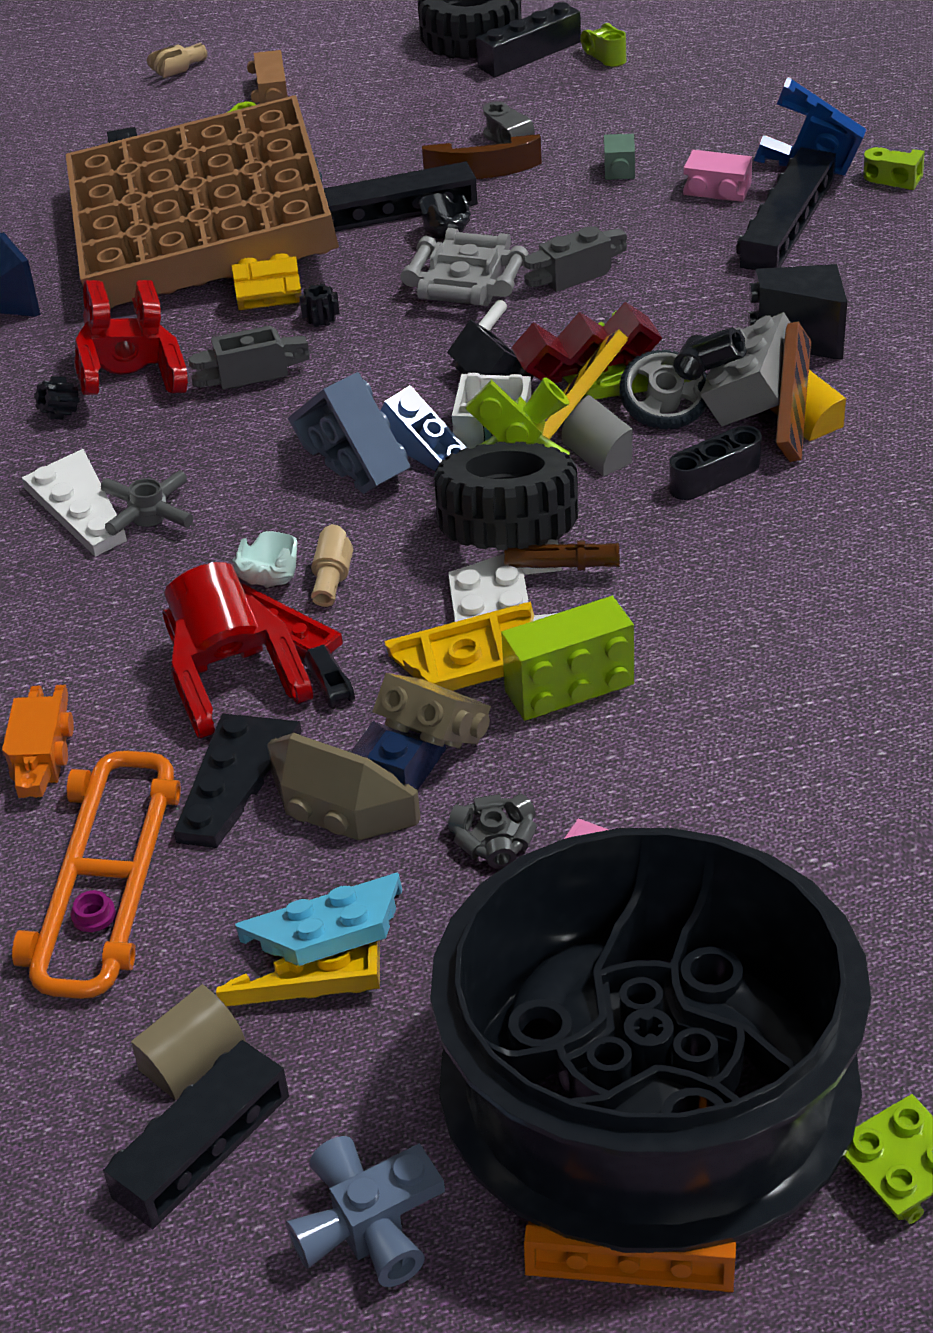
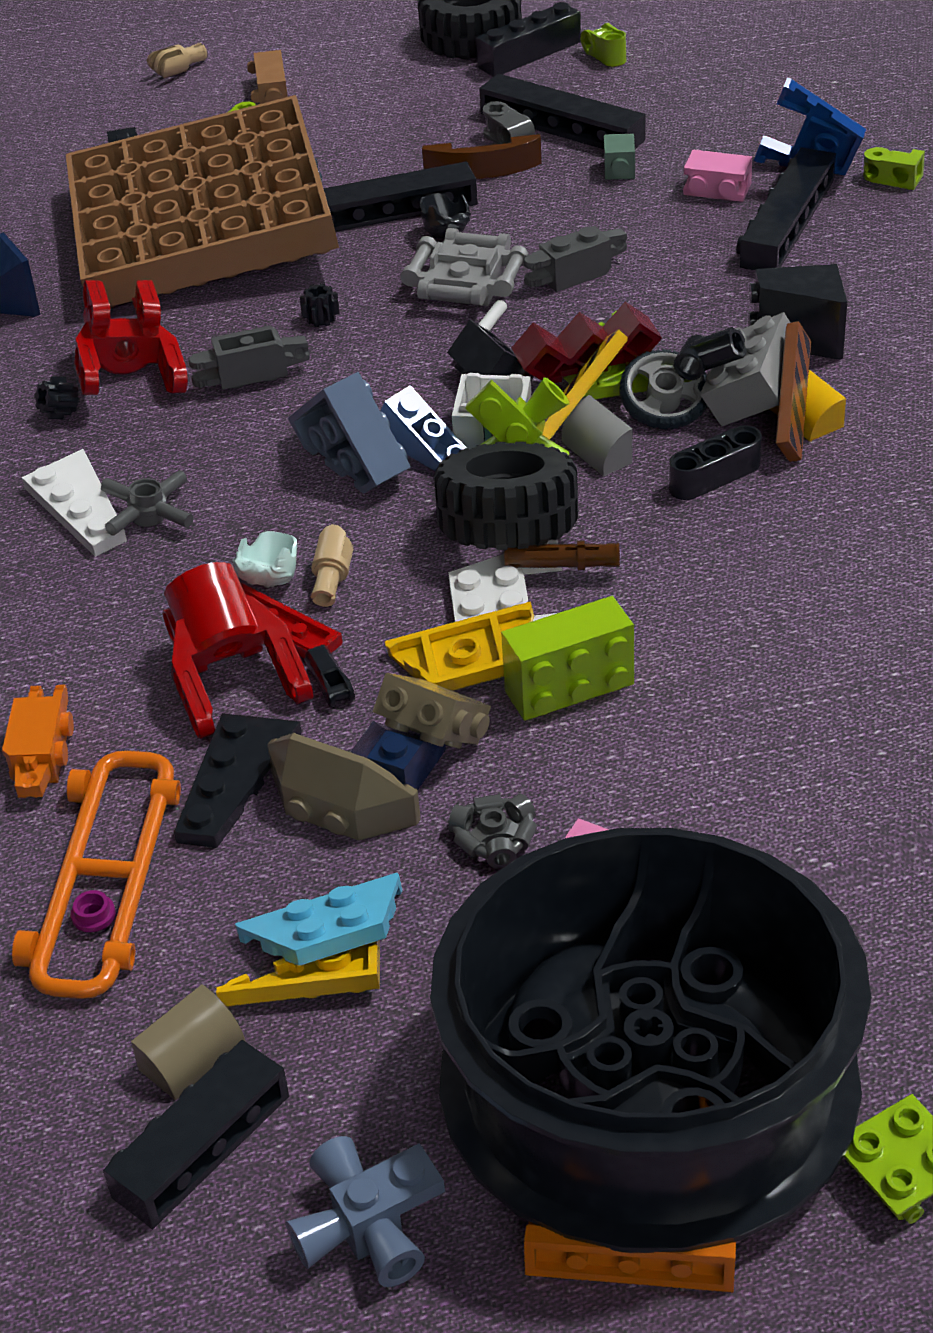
yellow brick [232,253,302,310] -> none
none -> black brick [479,73,646,149]

